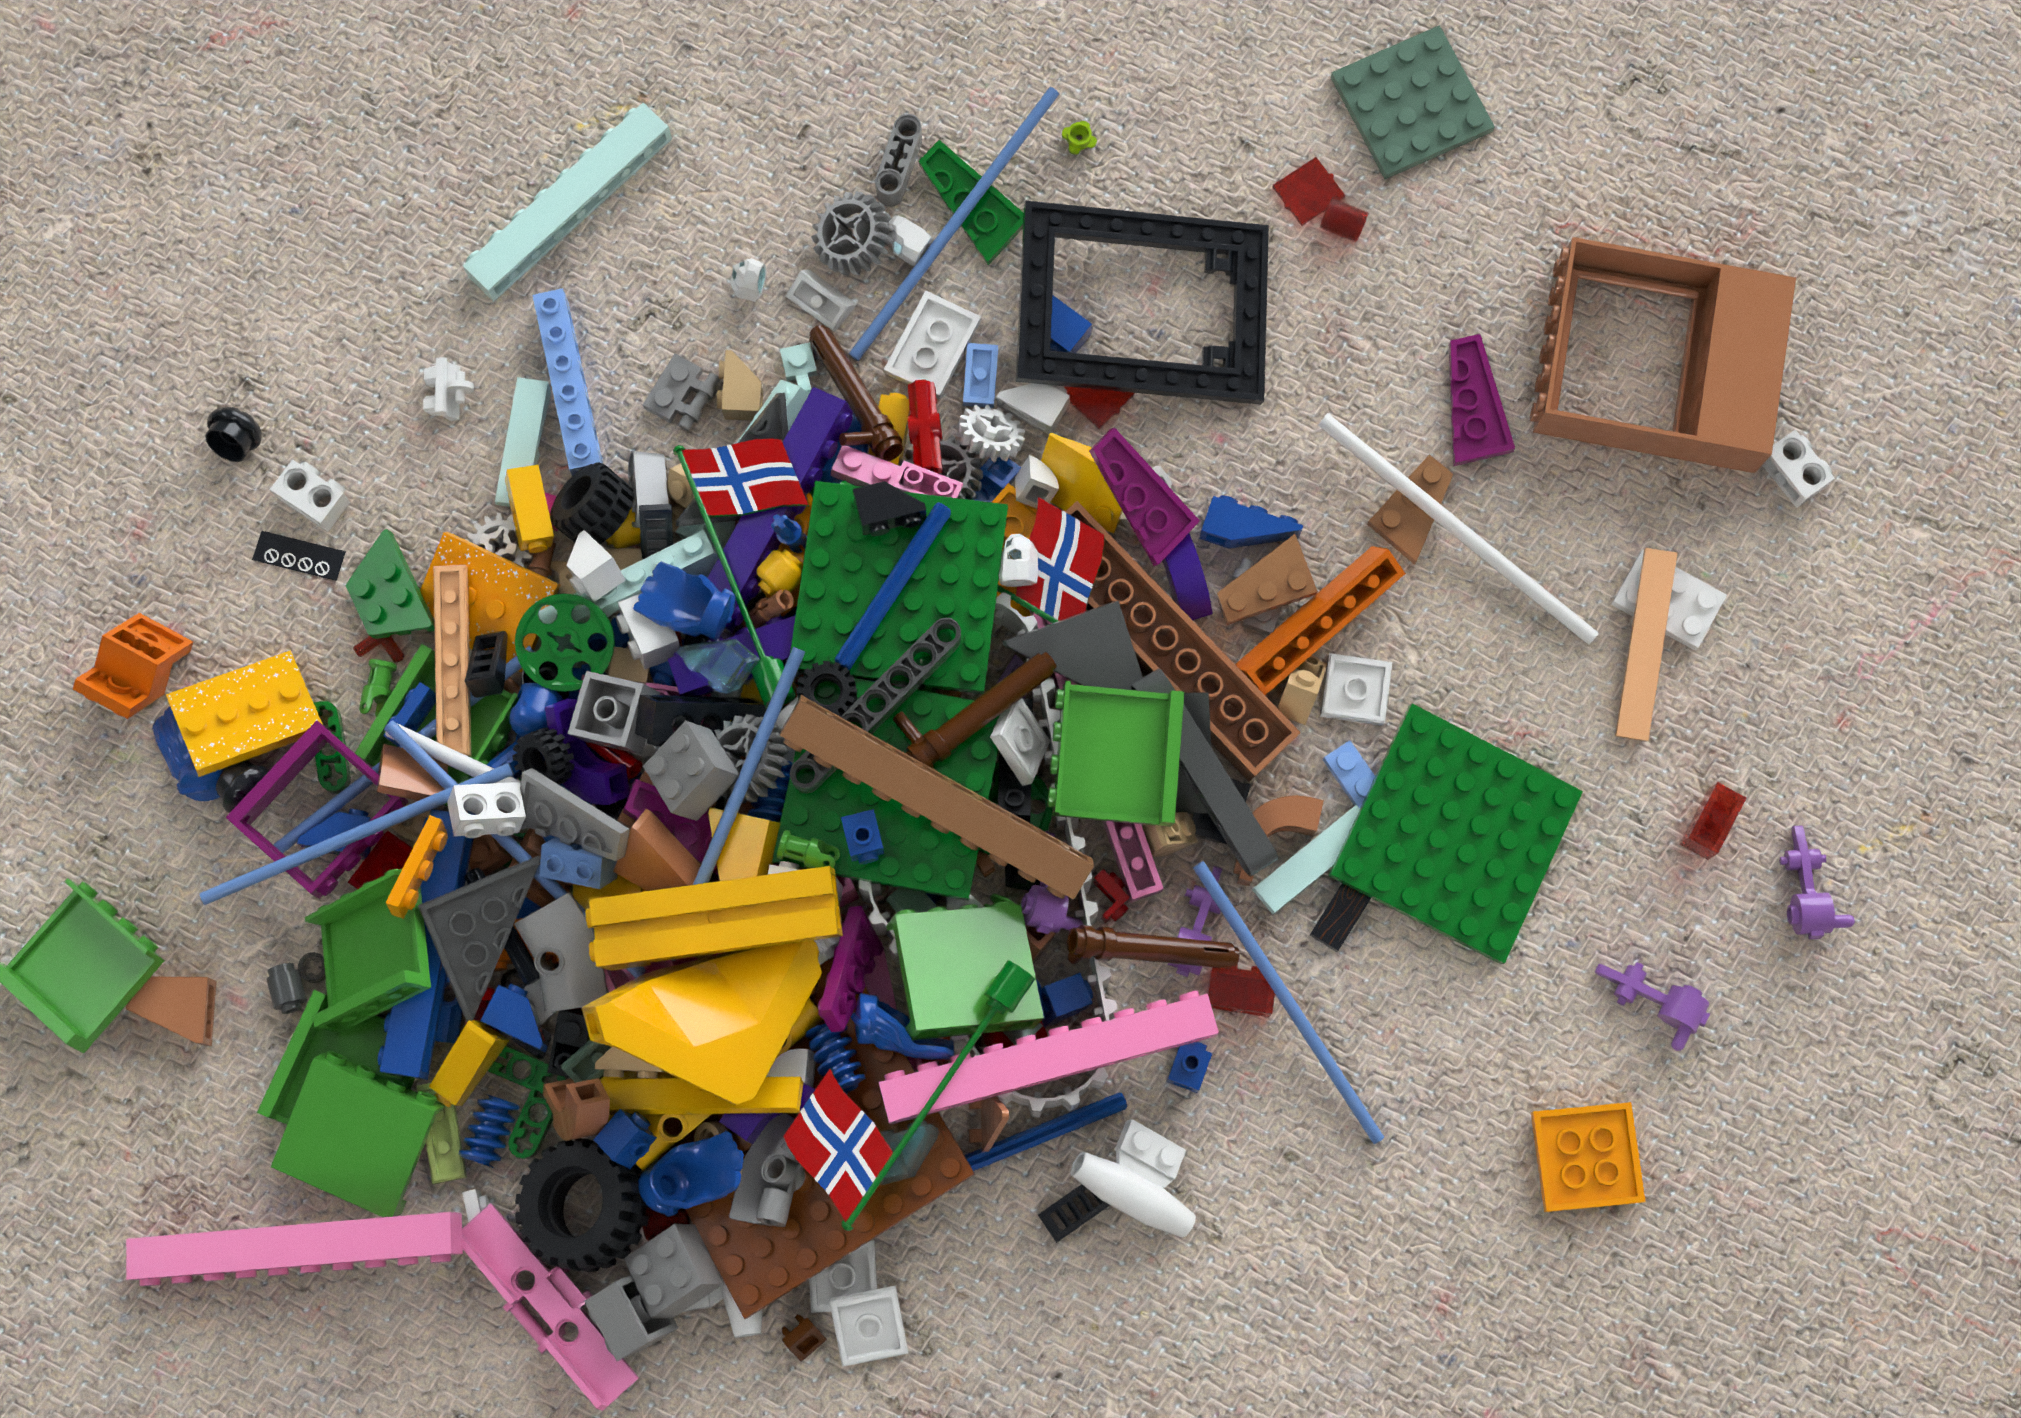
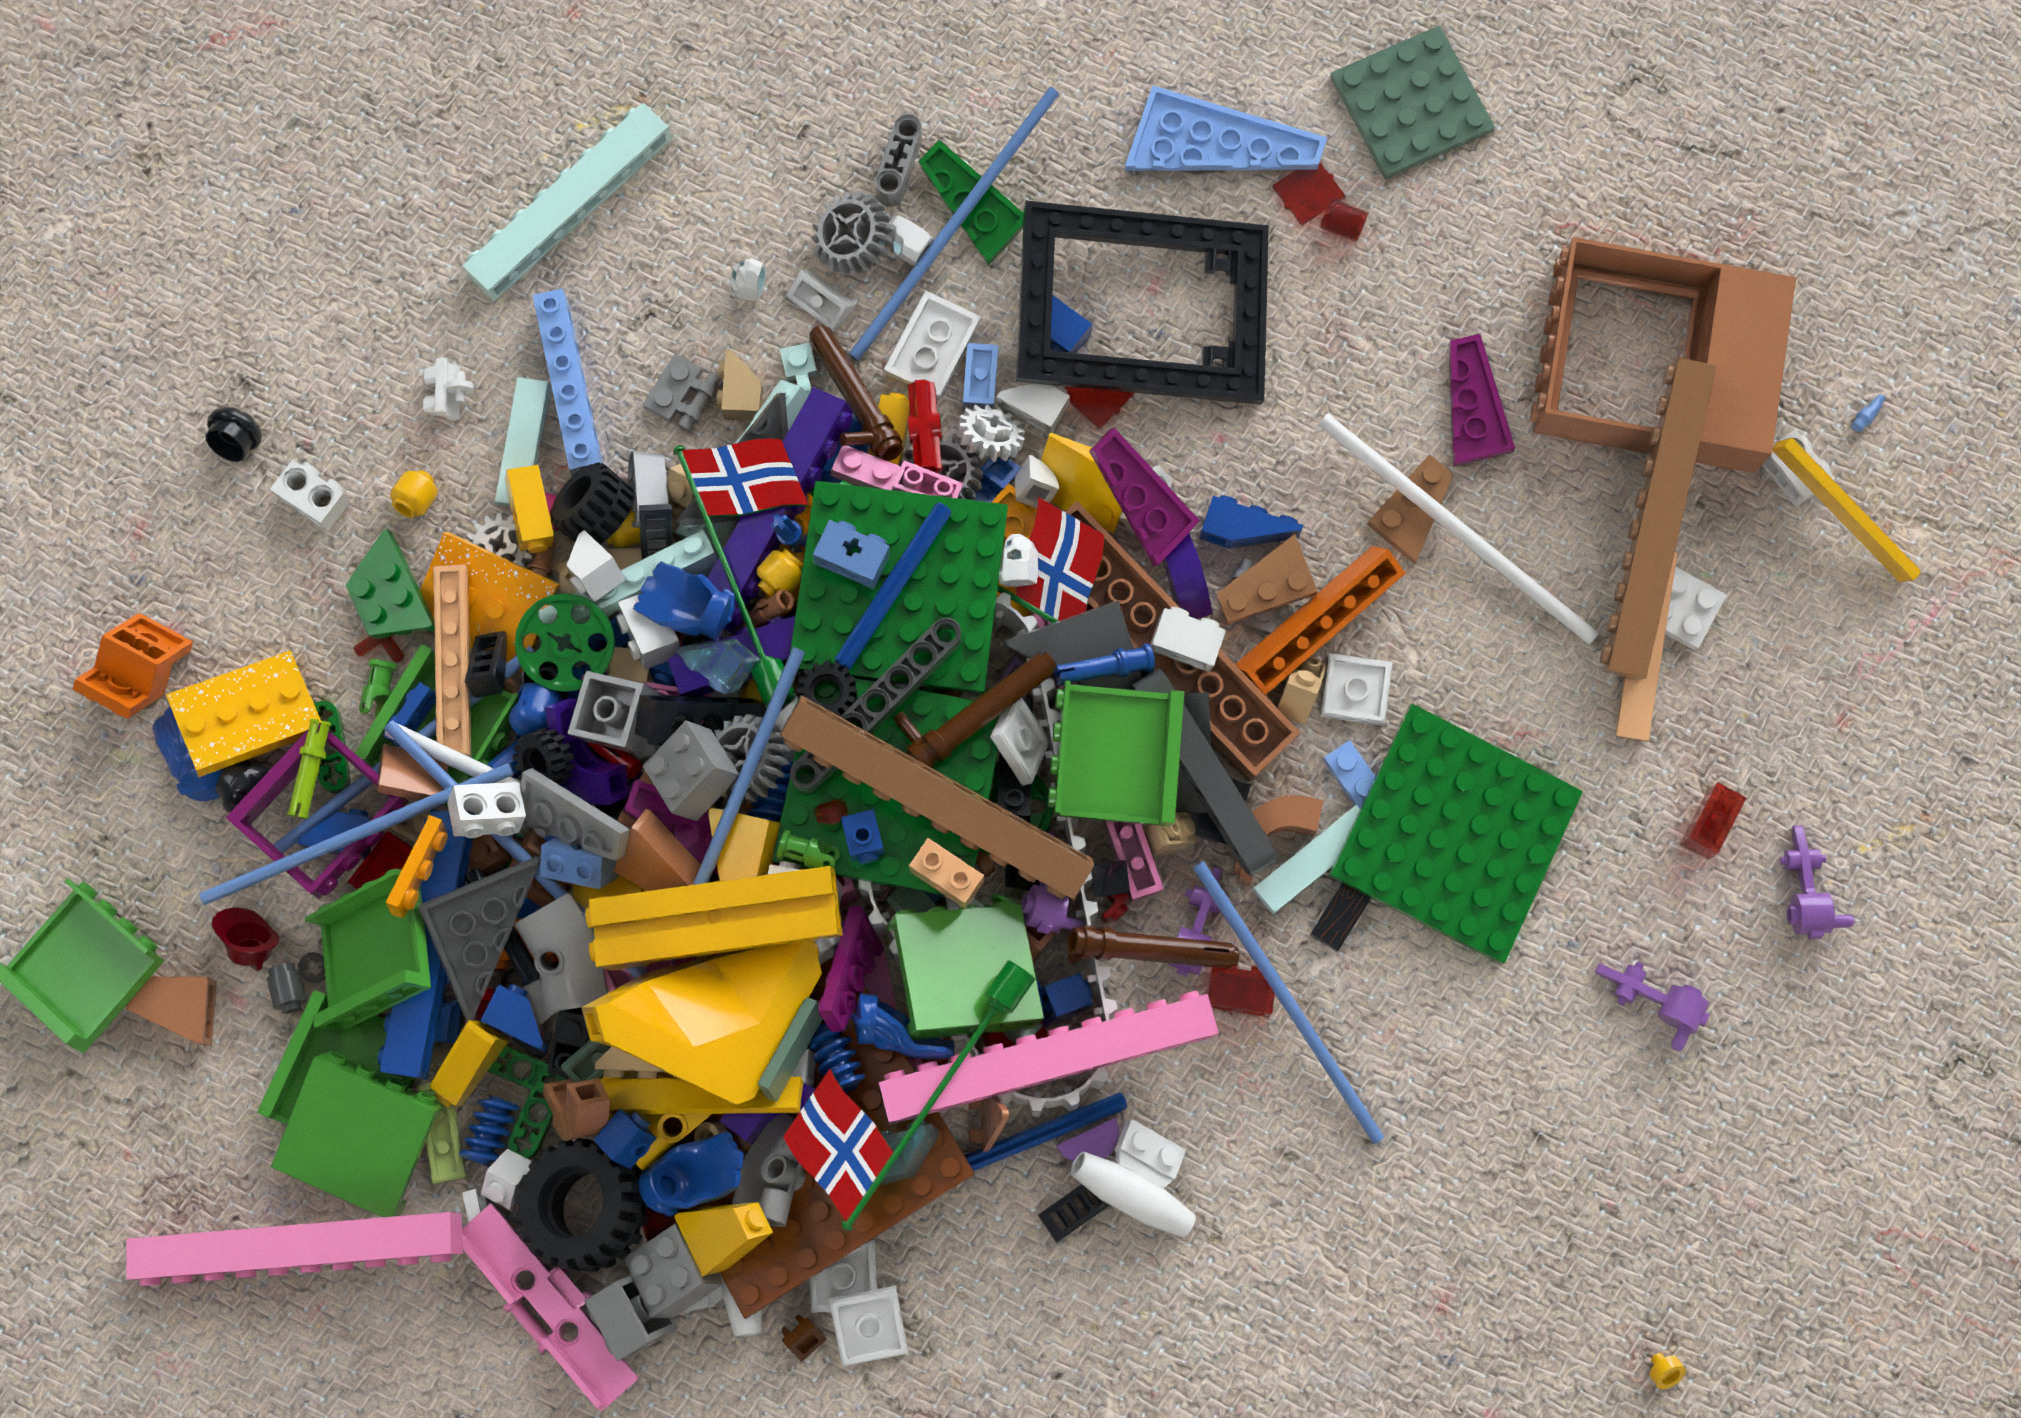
black sticker [252,531,346,581] -> none
black slope [853,481,926,537] -> none
lime plate [1062,121,1097,155] -> none
blue brick [1166,1042,1212,1093] -> none
light orange plate [1531,1102,1646,1212] -> none
none -> dark red piece [211,907,279,971]
none -> lime pin [287,719,331,820]
none -> yellow head [390,470,438,518]
none -> white brick [481,1149,532,1210]
none -> yellow slope [674,1202,773,1277]
none -> sand green tile [758,997,822,1102]
none -> medium blue brick [813,520,890,590]
none -> clear red tile [813,799,849,825]
none -> light nougat brick [909,838,984,909]
none -> blue pin [1054,643,1155,686]
none -> medium lavender tile [1056,1118,1119,1162]
none -> black slope [1091,860,1130,898]
none -> light blue wing [1125,85,1327,171]
none -> white brick [1150,607,1226,672]
none -> medium nougat brick [1600,357,1717,680]
none -> yellow tile [1649,1353,1686,1390]
none -> yellow tile [1772,438,1921,582]
none -> medium blue piece [1851,394,1885,433]

